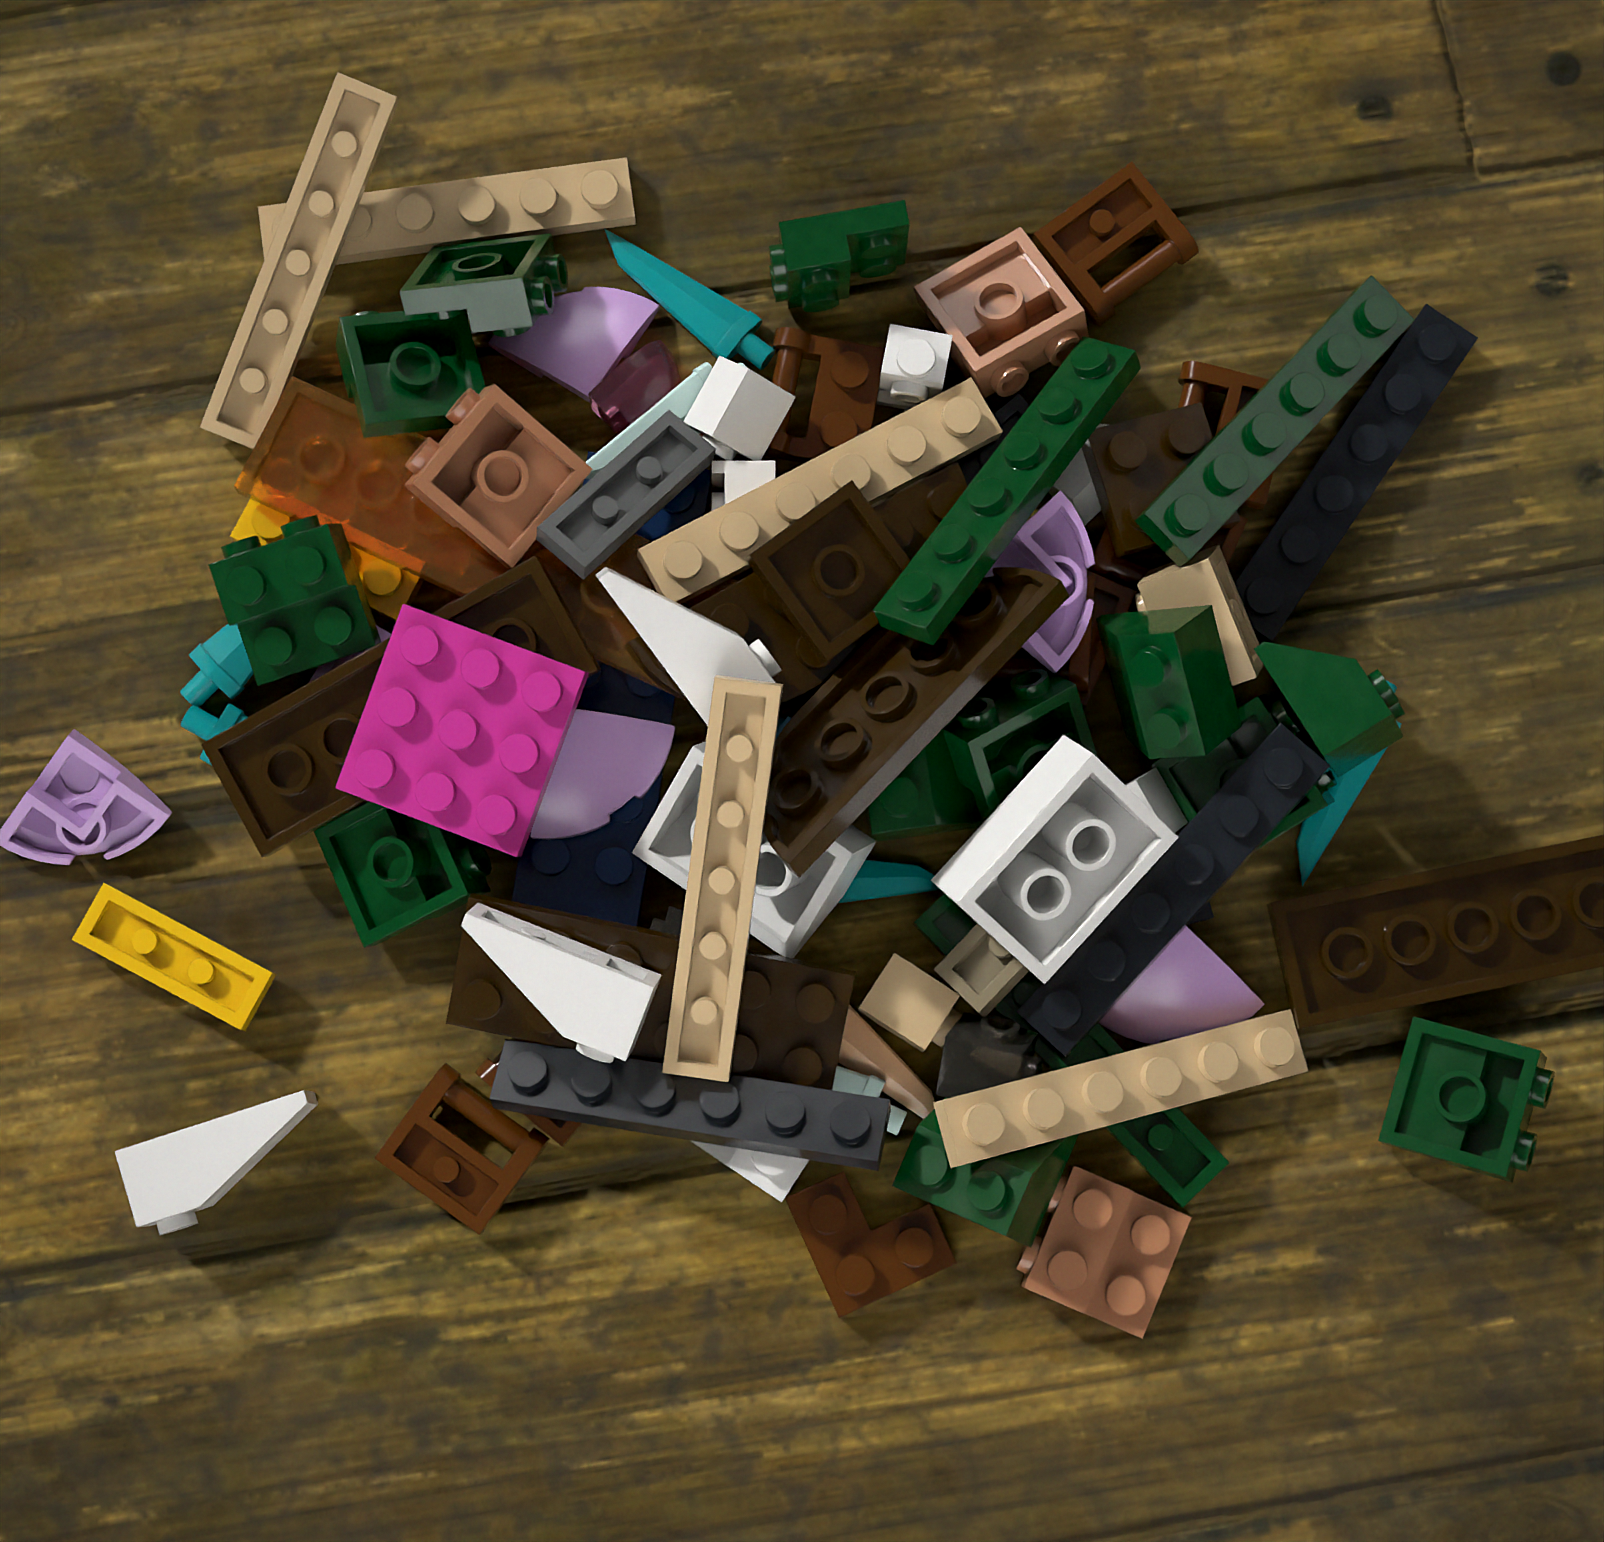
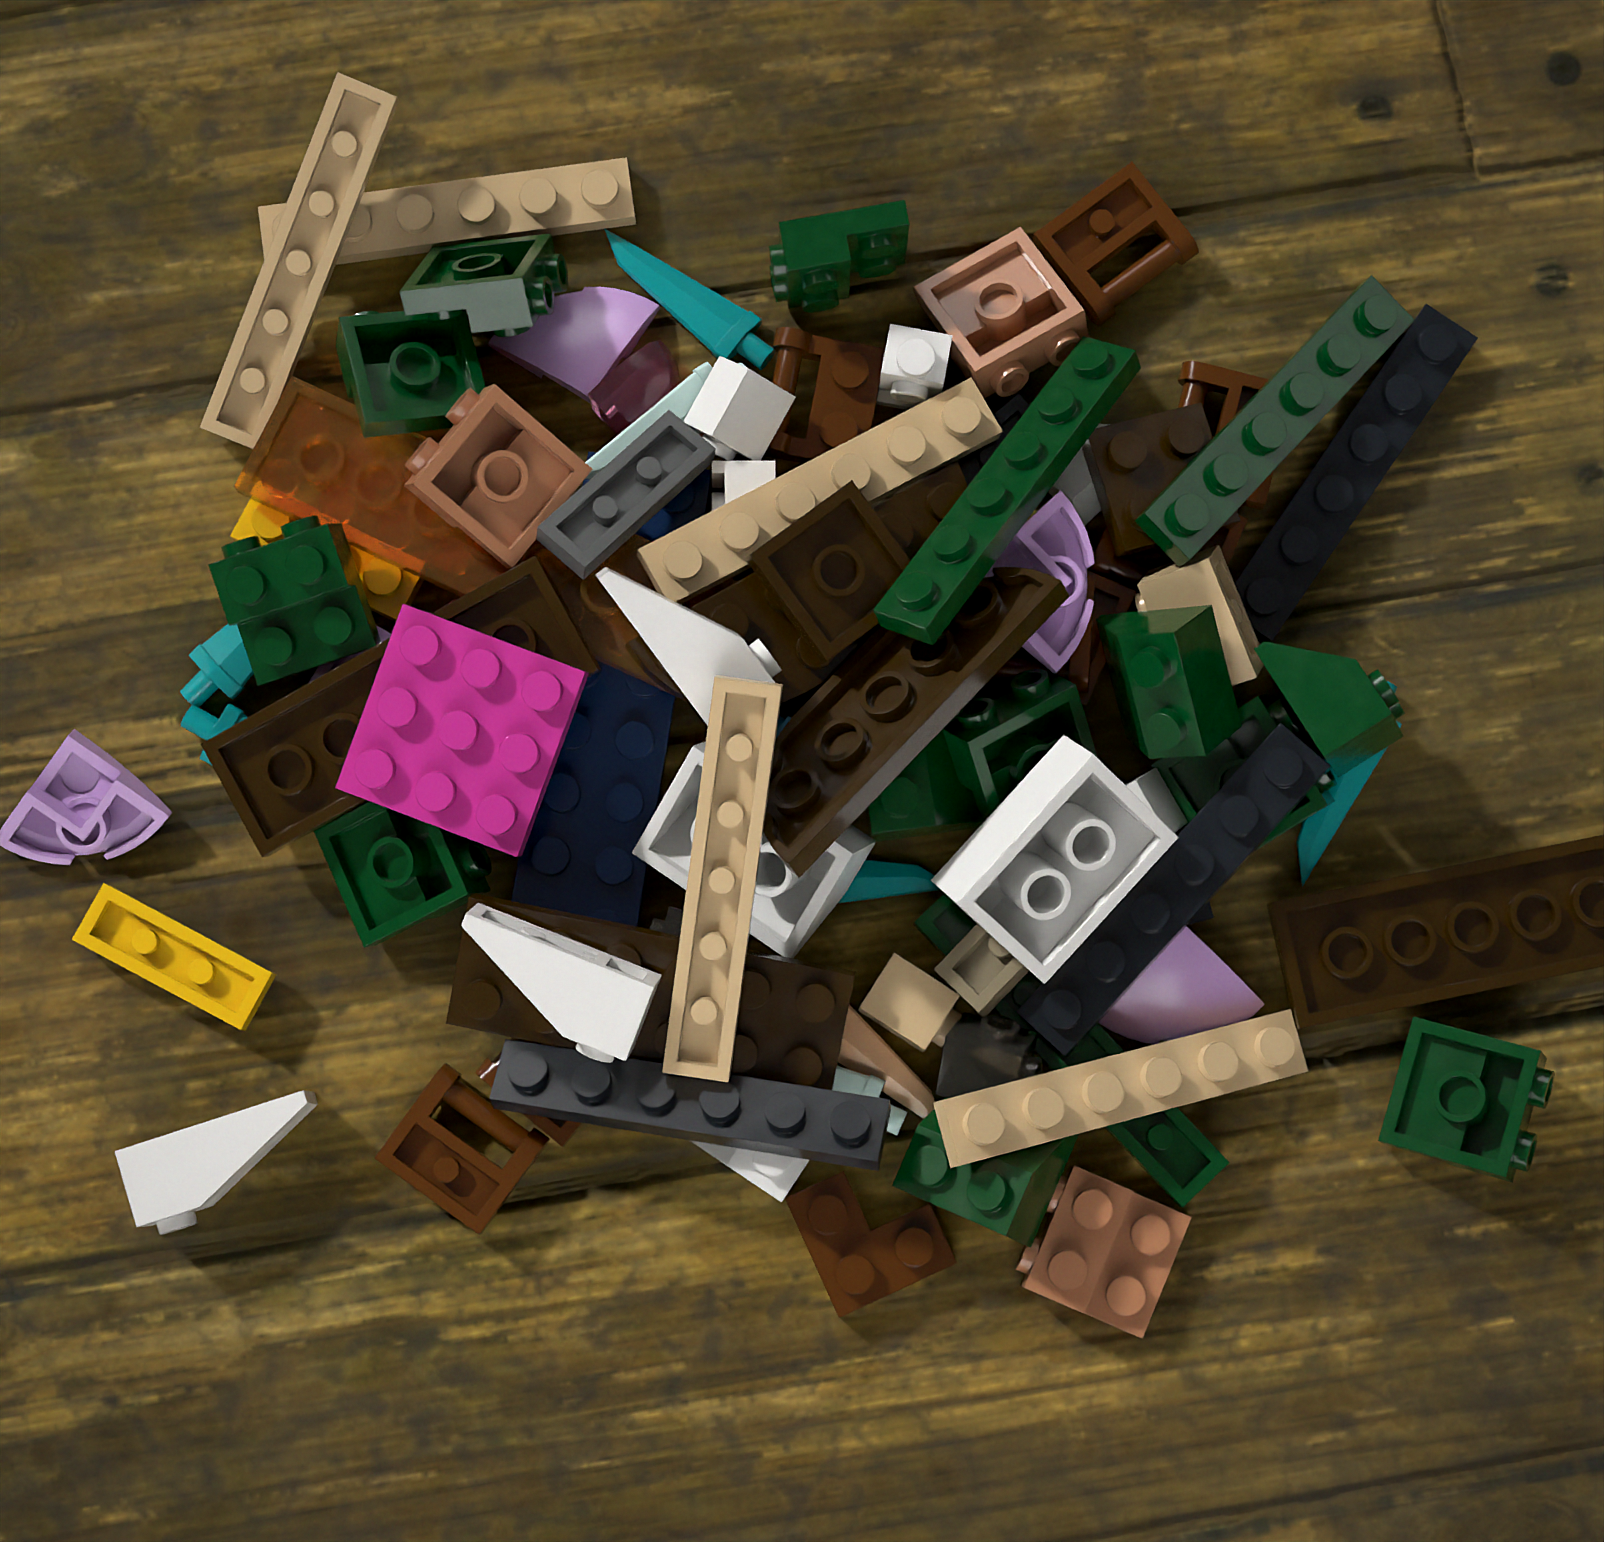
lavender brick [531,709,675,840] -> none

